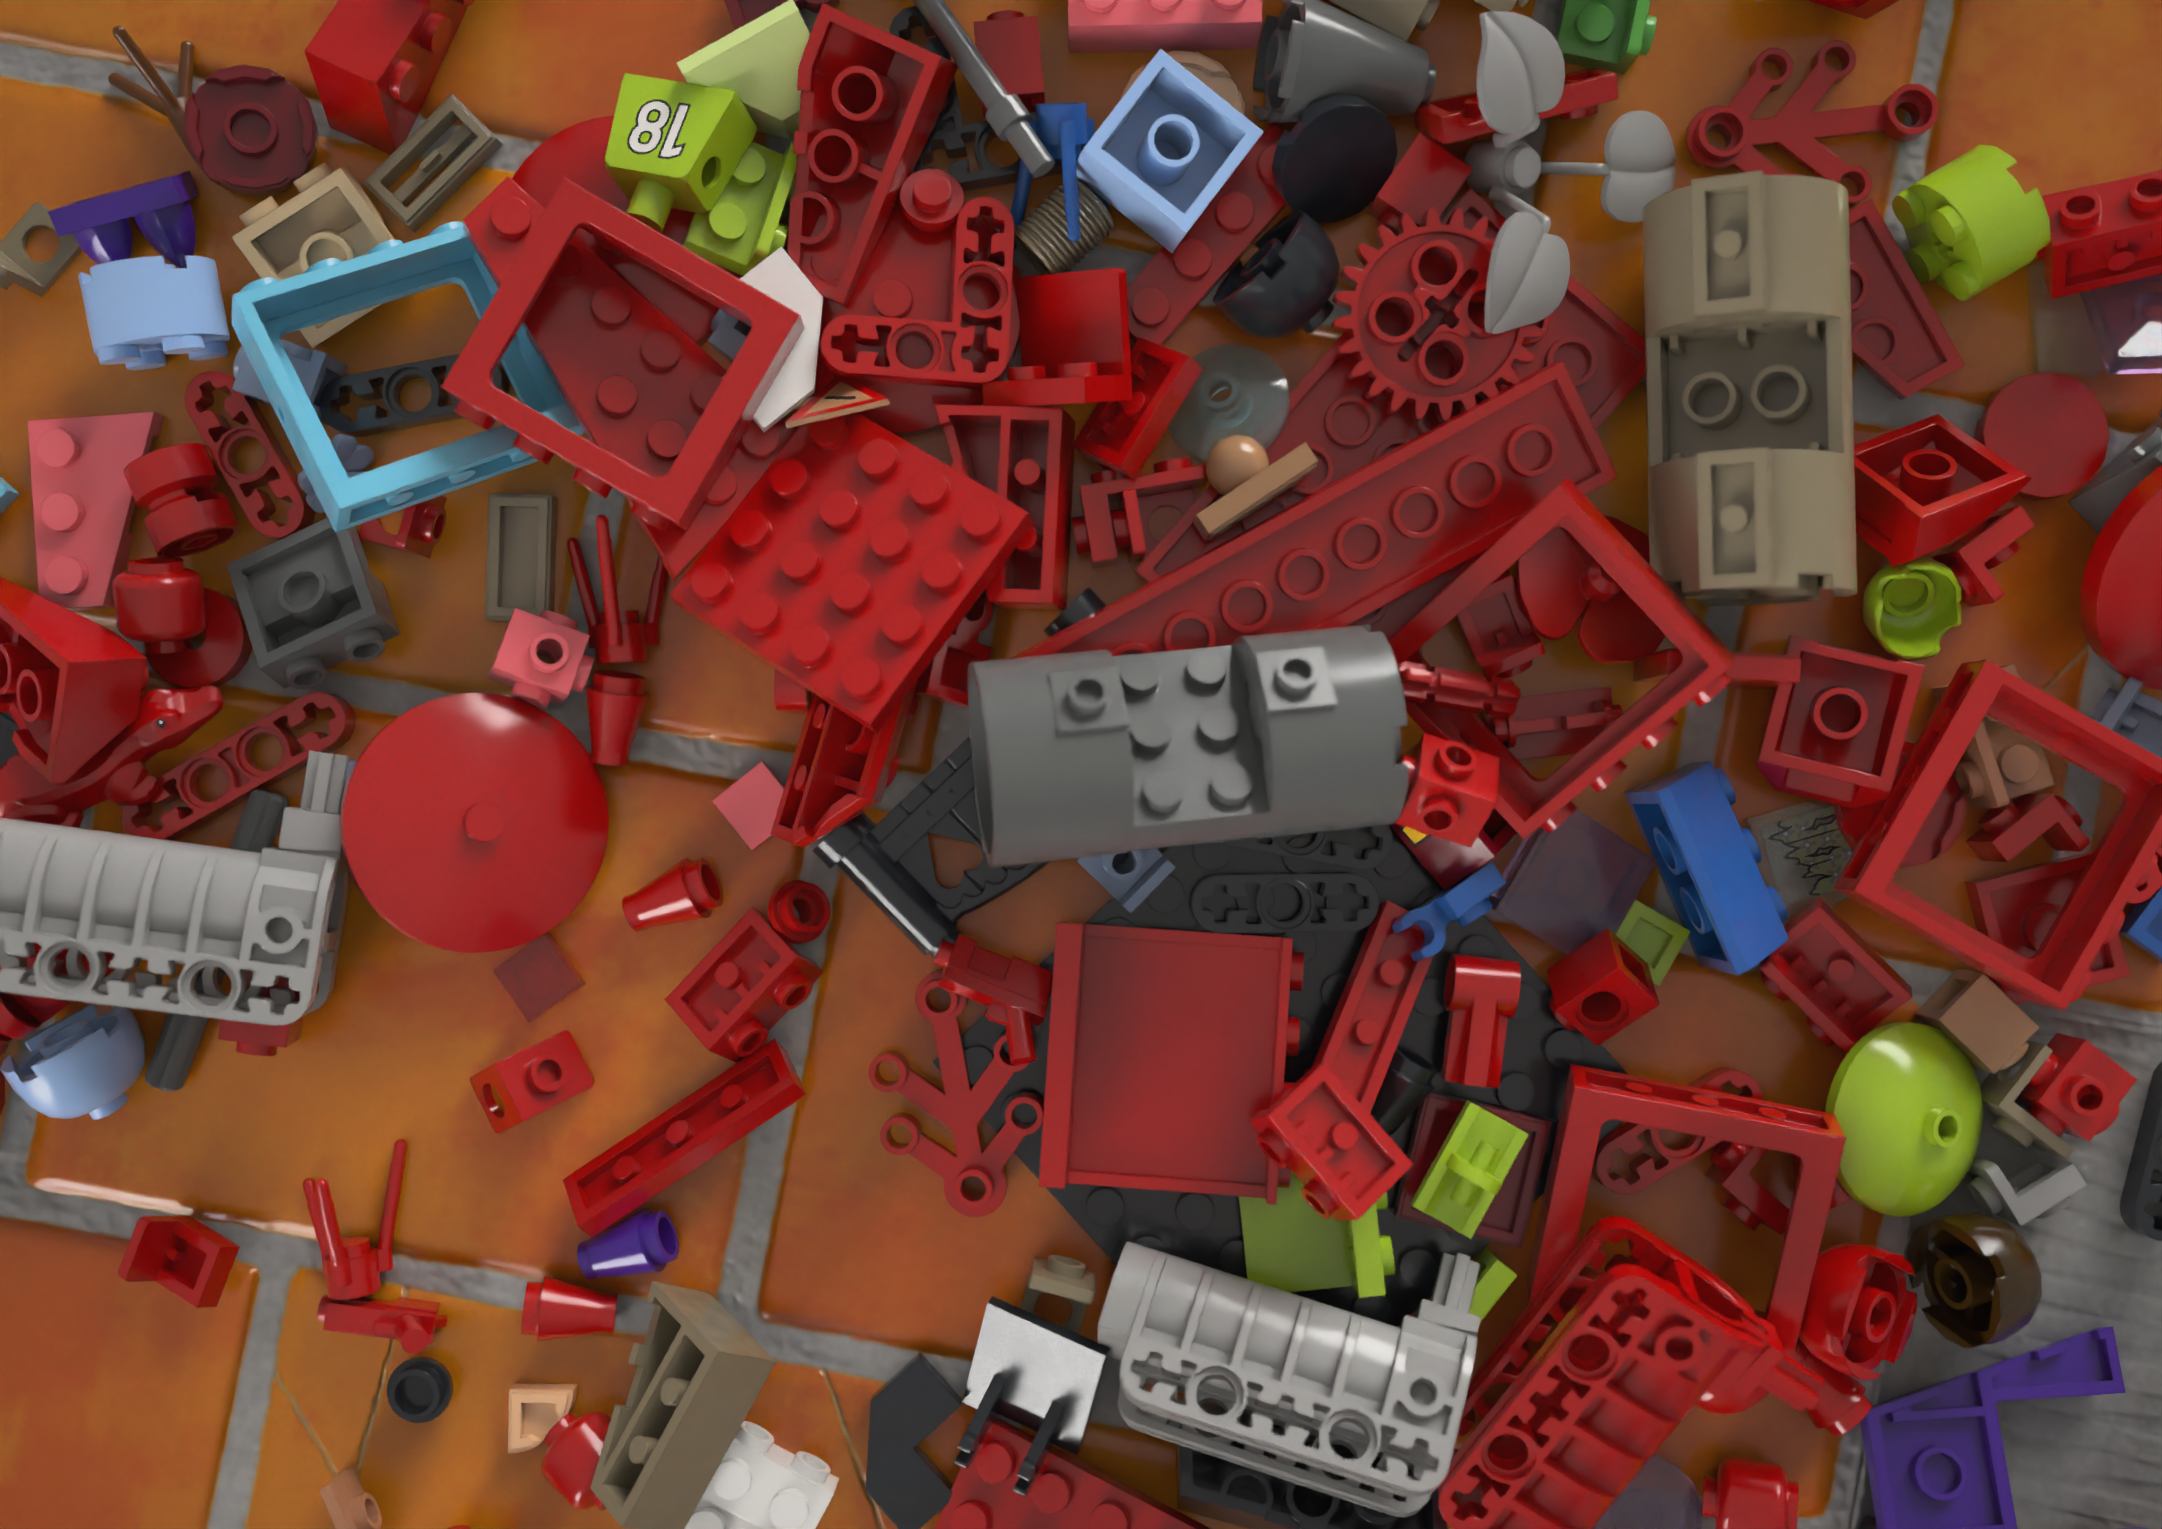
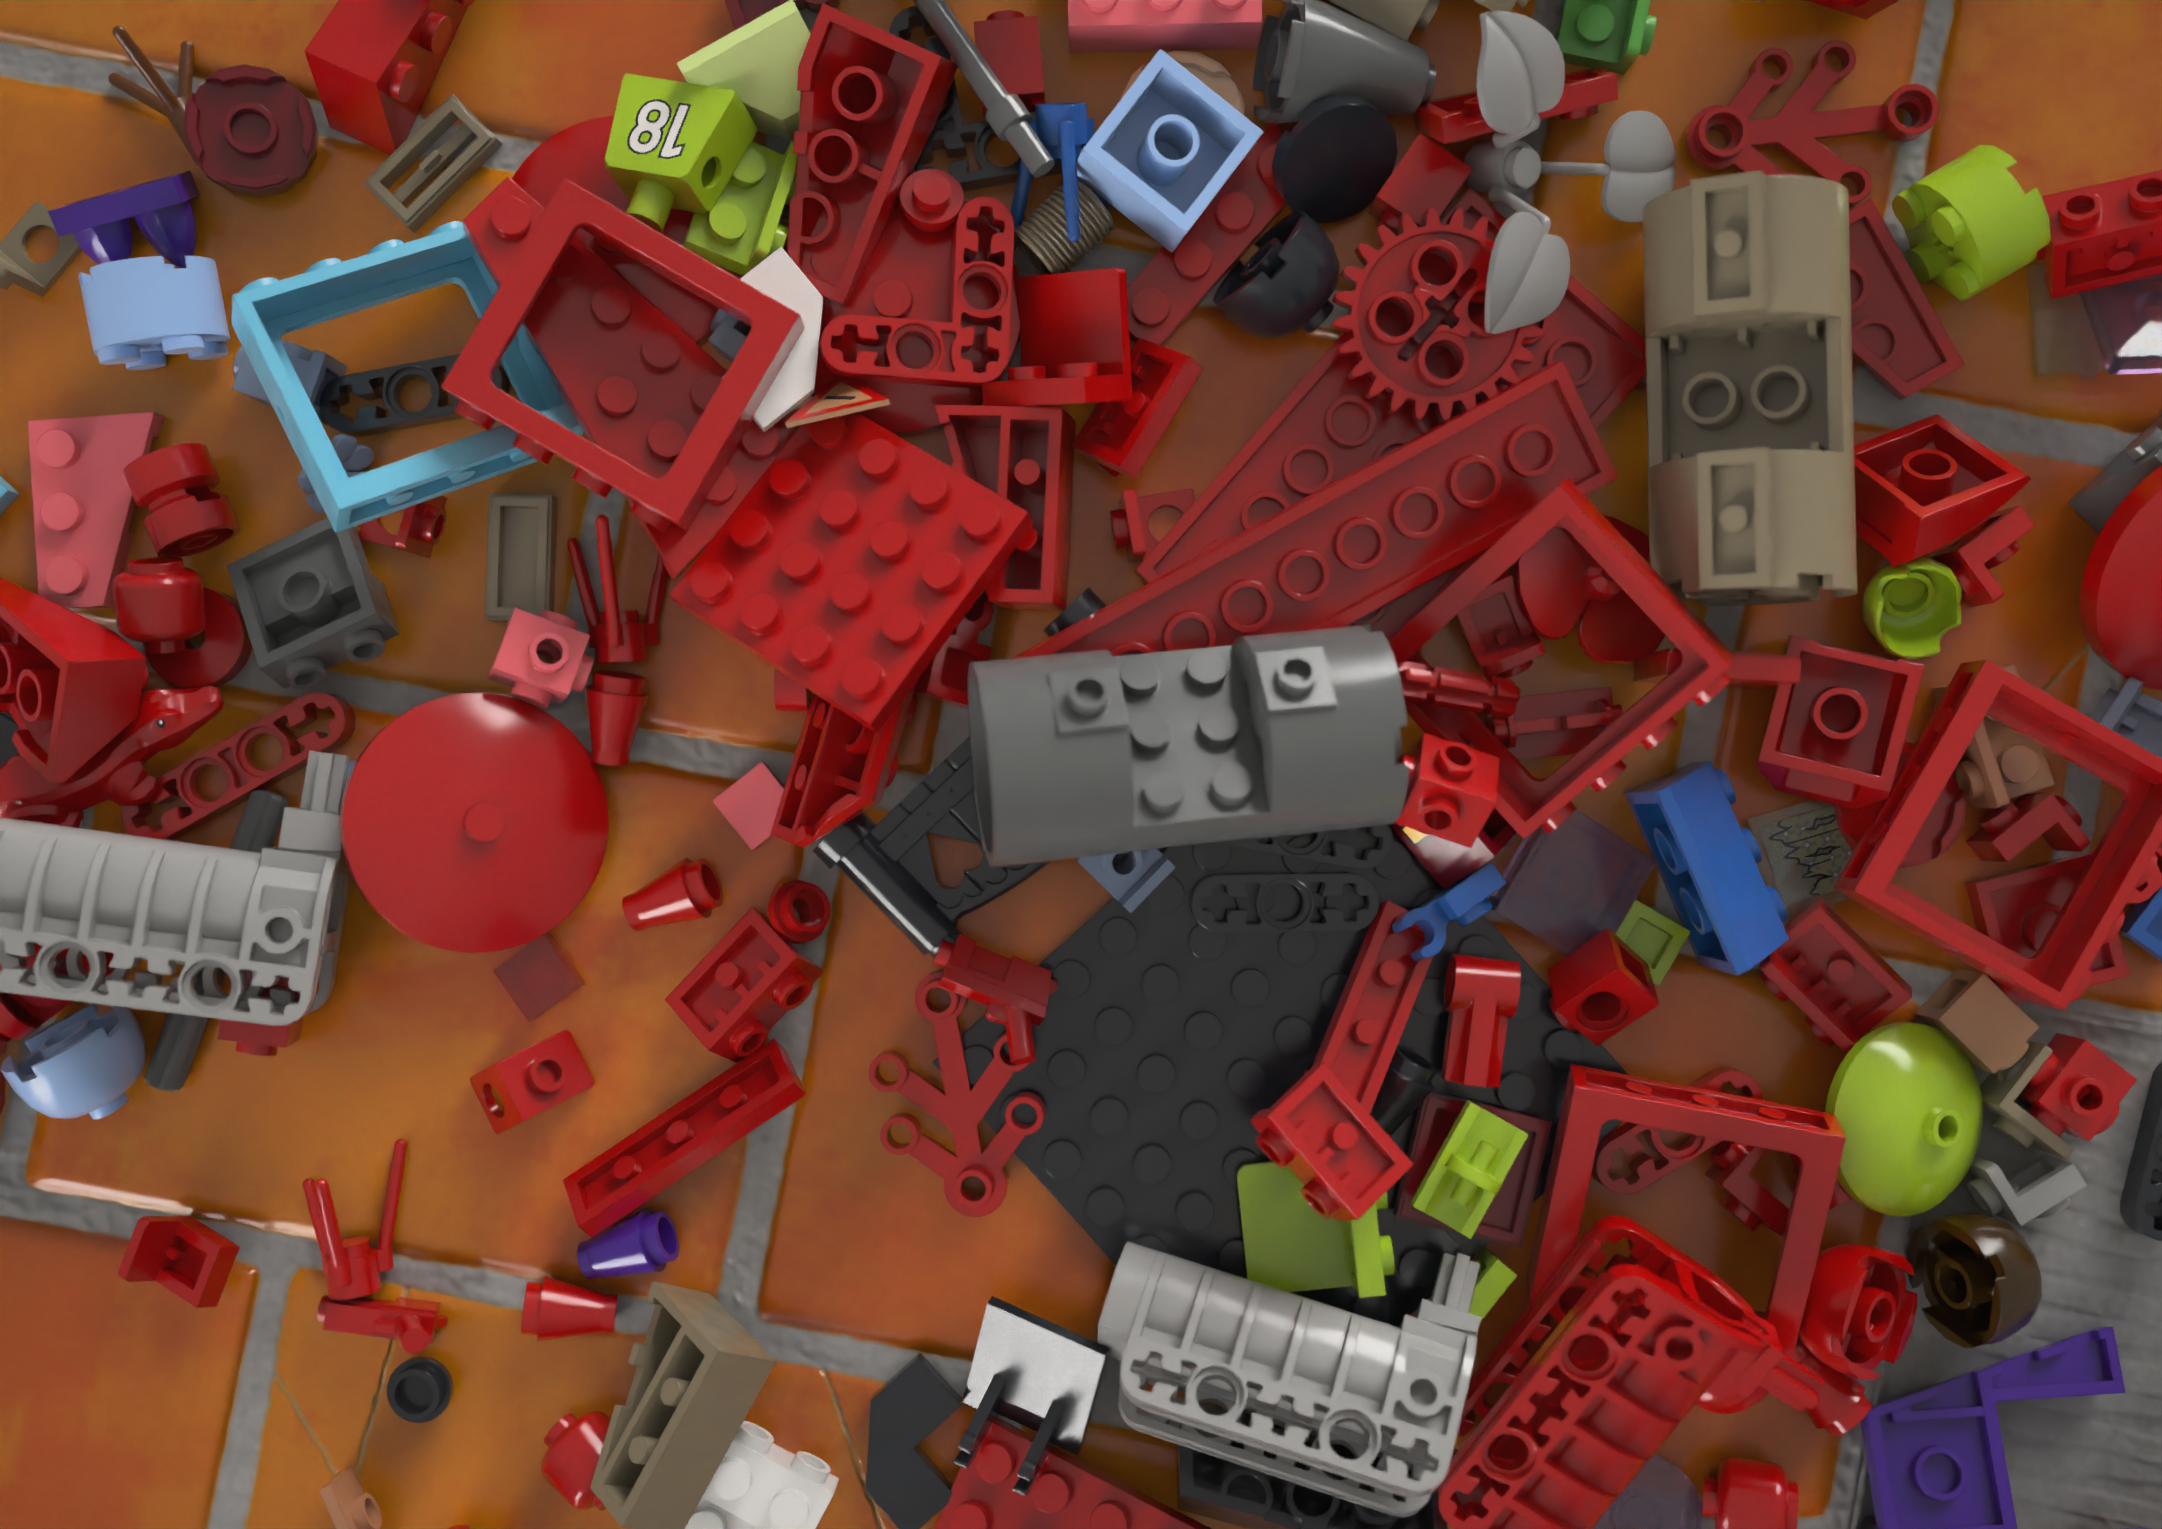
red beam [184,371,315,540] -> none
tan plate [231,162,395,348] -> none
light nougat tile [508,1383,578,1453] -> none
dark tan bracket [1020,1255,1095,1334] -> none
red panel [1039,922,1304,1204] -> none
red bracket [1071,458,1208,569] -> none
clear light blue dish [1168,344,1290,463] -> none
medium nougat tile [1193,435,1318,541] -> none
red tile [1974,371,2110,501] -> none

